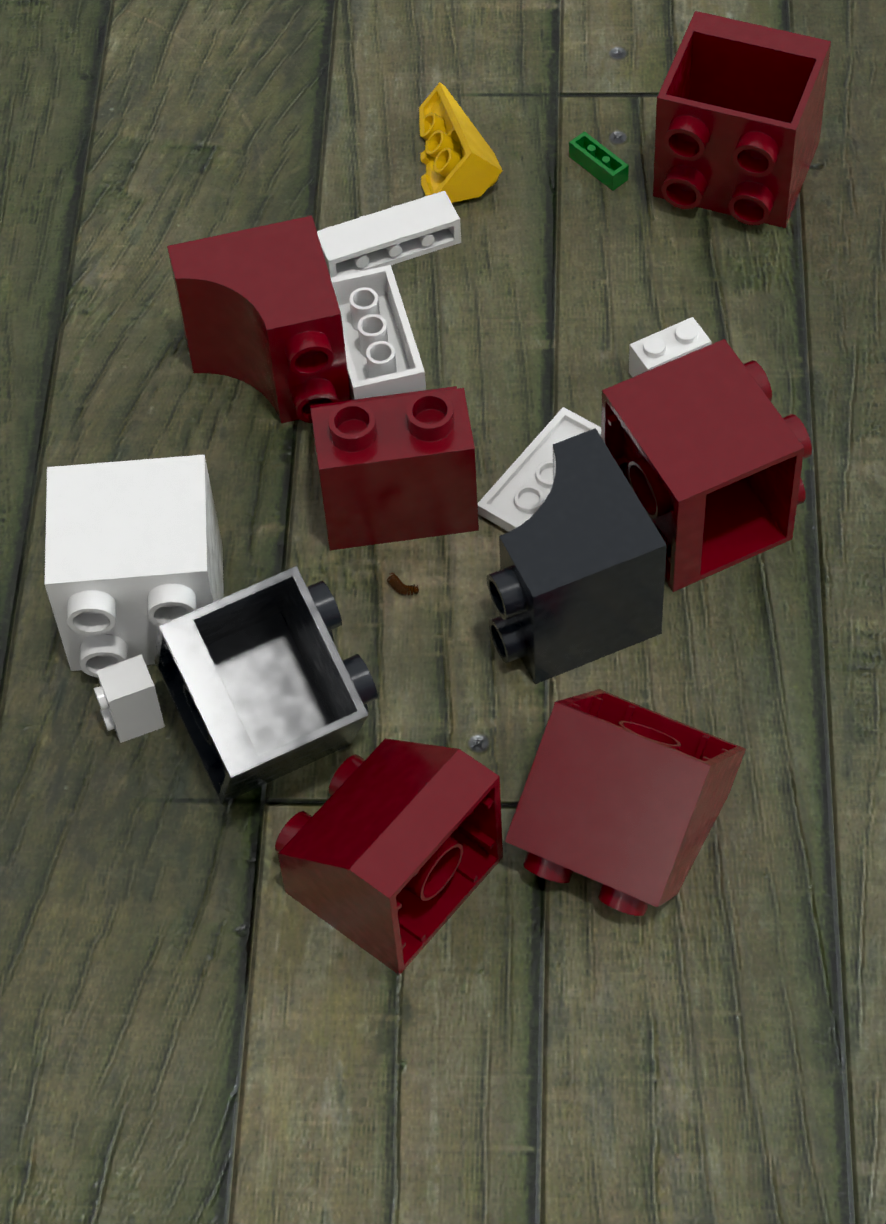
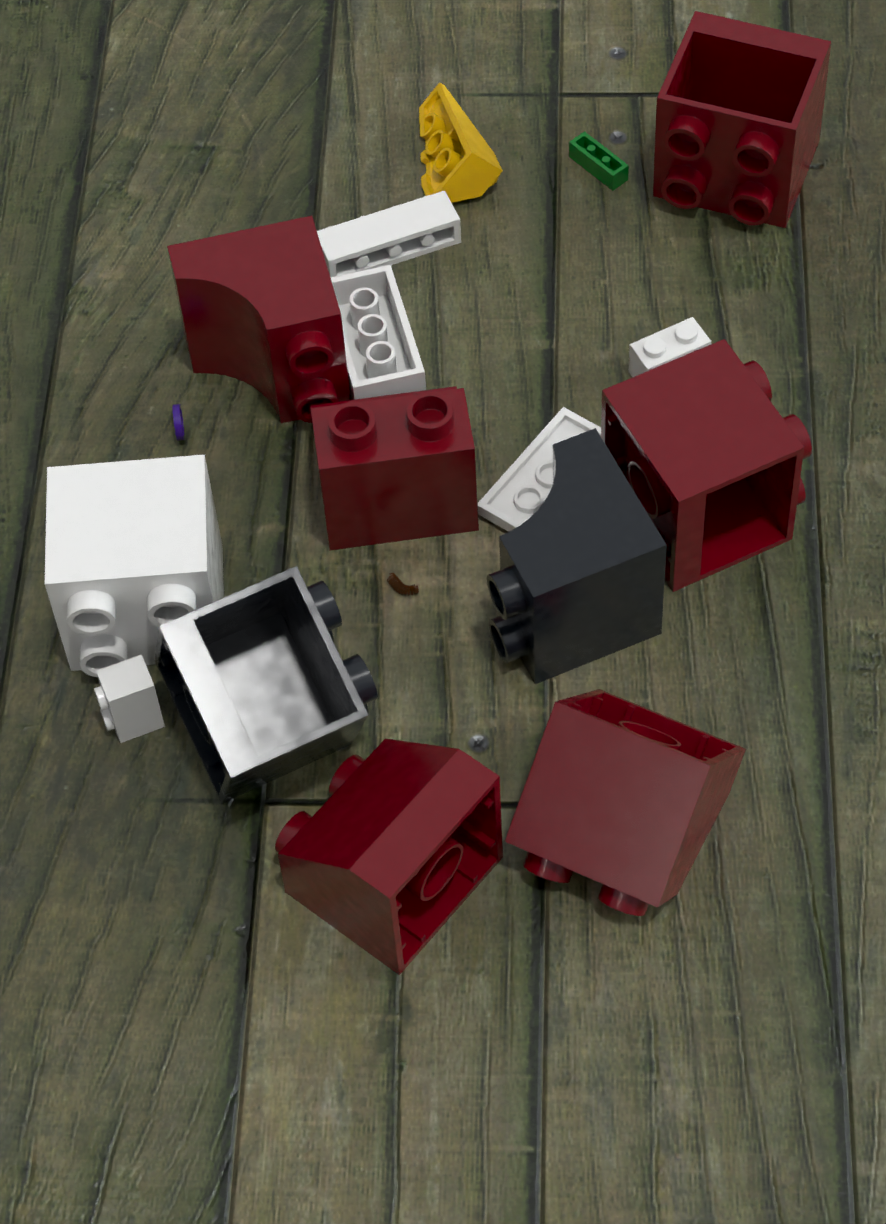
none -> dark purple piece [172,404,185,441]

